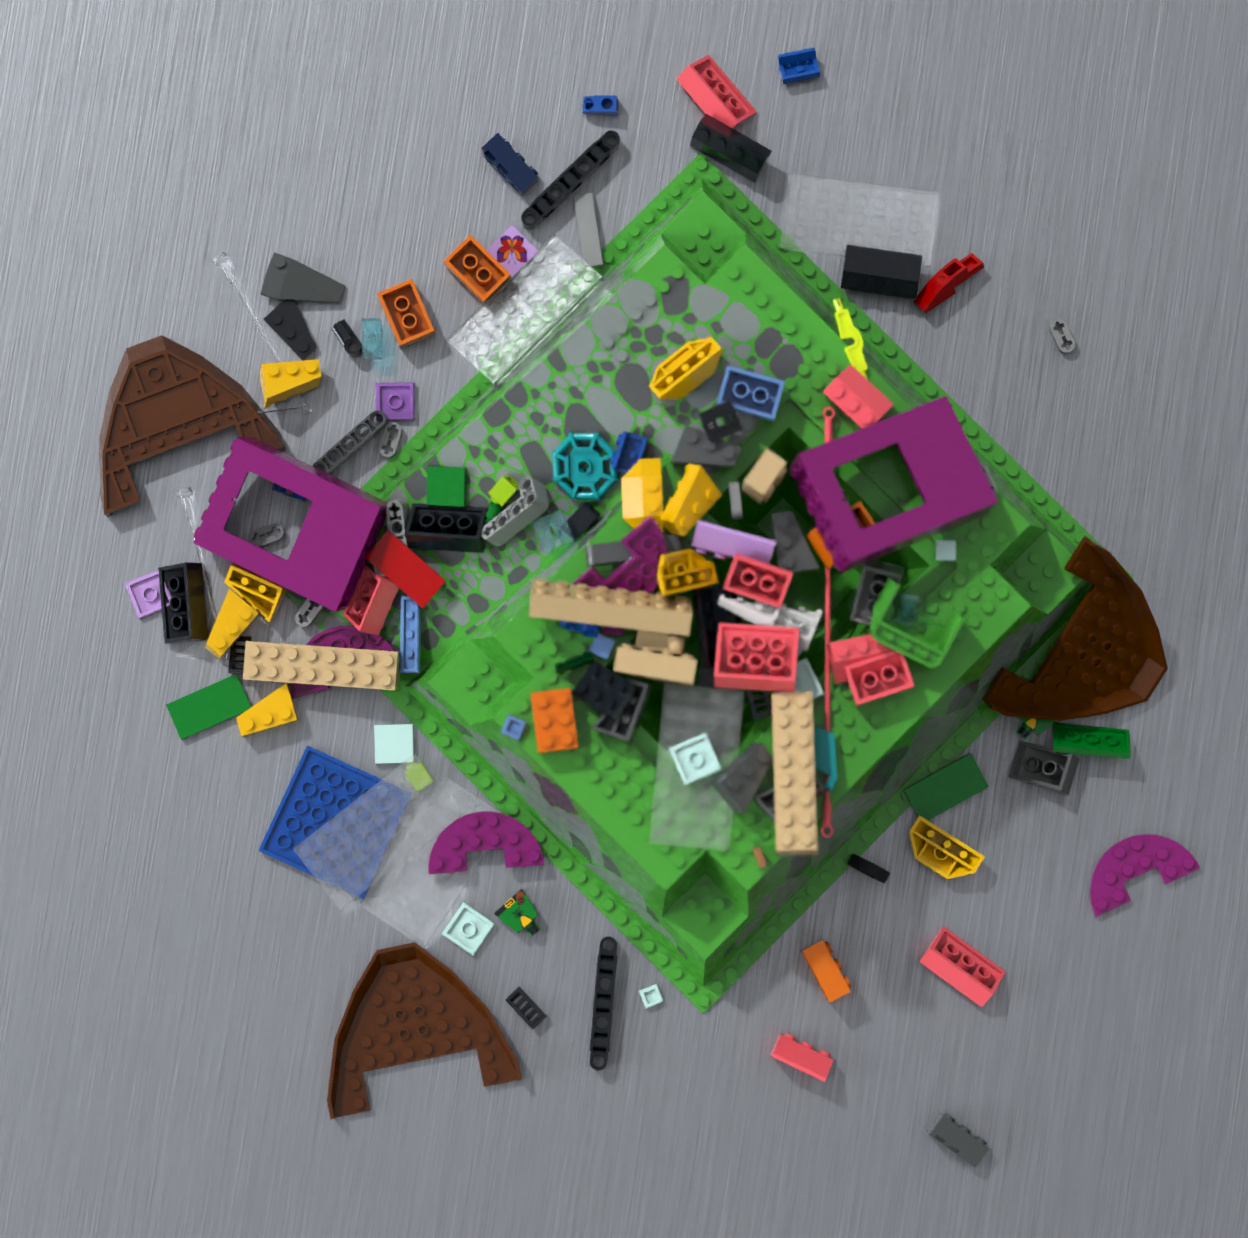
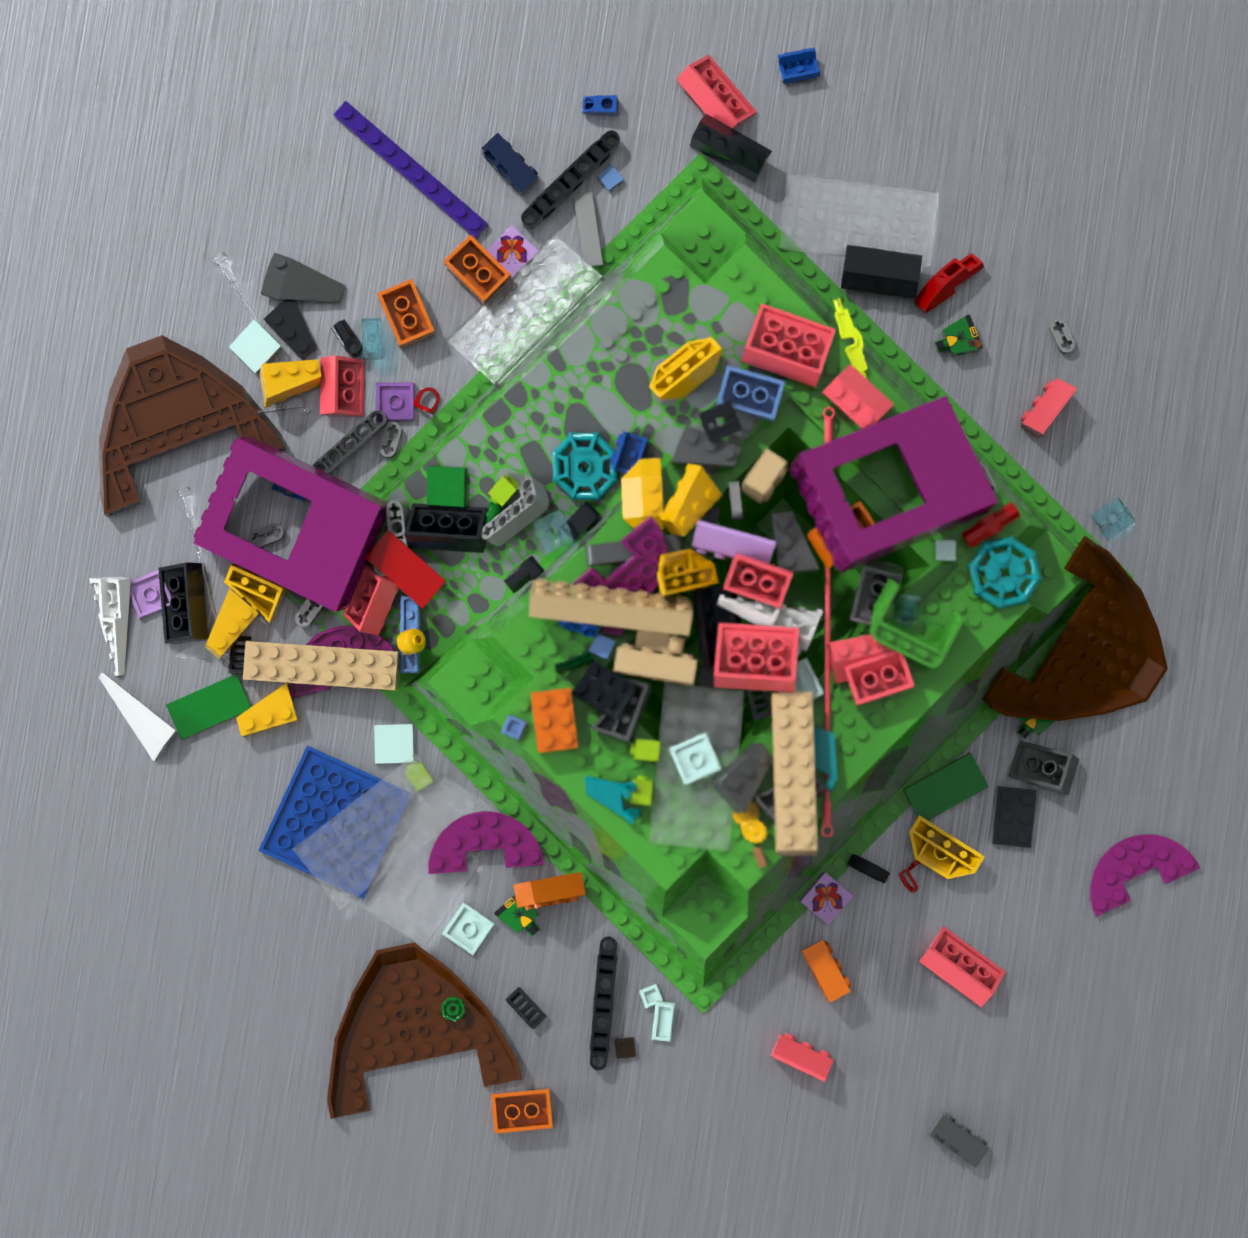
green tile [1052,723,1131,759] -> none
none -> white wedge [89,577,131,676]
none -> white wedge [99,673,177,761]
none -> light aqua tile [229,319,282,373]
none -> coral slope [320,355,364,417]
none -> dark purple plate [333,101,488,239]
none -> yellow head [397,628,426,655]
none -> red piece [414,387,440,414]
none -> green plate [441,997,466,1021]
none -> orange brick [491,1088,553,1134]
none -> black piece [503,556,545,594]
none -> orange brick [513,872,586,910]
none -> teal flag [584,776,641,824]
none -> medium blue tile [597,165,624,192]
none -> dark brown tile [615,1037,636,1059]
none -> lime brick [630,739,660,762]
none -> lime brick [631,776,653,806]
none -> light aqua tile [652,1001,675,1042]
none -> black tile [696,507,721,525]
none -> yellow piece [732,800,760,826]
none -> coral slope [741,303,836,388]
none -> yellow piece [741,818,768,844]
none -> lavender tile [799,871,853,926]
none -> red piece [899,860,921,893]
none -> green torso [934,314,983,357]
none -> red piece [961,502,1021,548]
none -> teal plate [968,536,1042,610]
none -> black plate [992,786,1037,848]
none -> coral slope [1020,378,1077,439]
none -> clear light blue piece [1090,497,1135,540]

